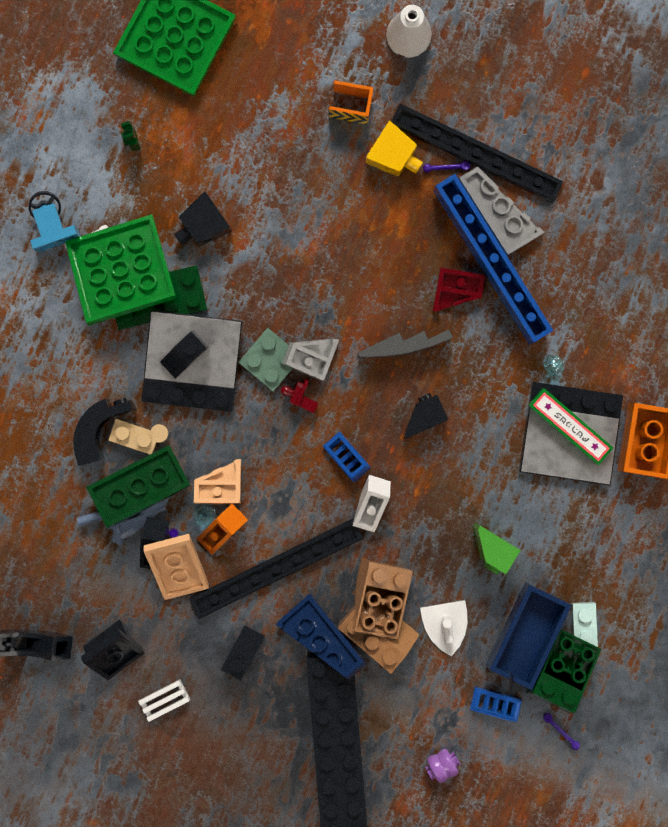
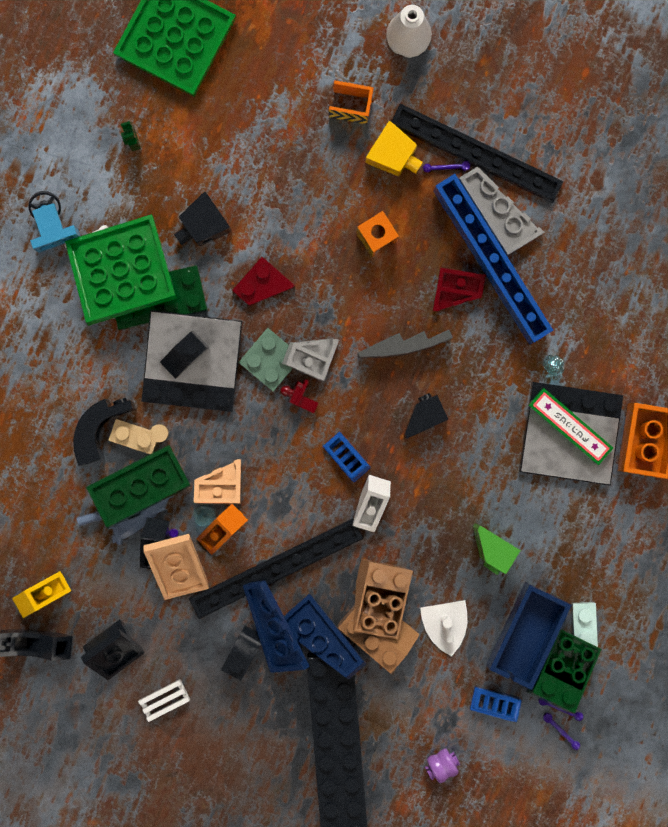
none -> yellow slope [12,571,71,618]
none -> dark red wing [232,257,295,306]
none -> dark blue wing [243,581,310,673]
none -> orange piece [356,211,399,257]
none -> dark purple hinge [538,699,583,721]

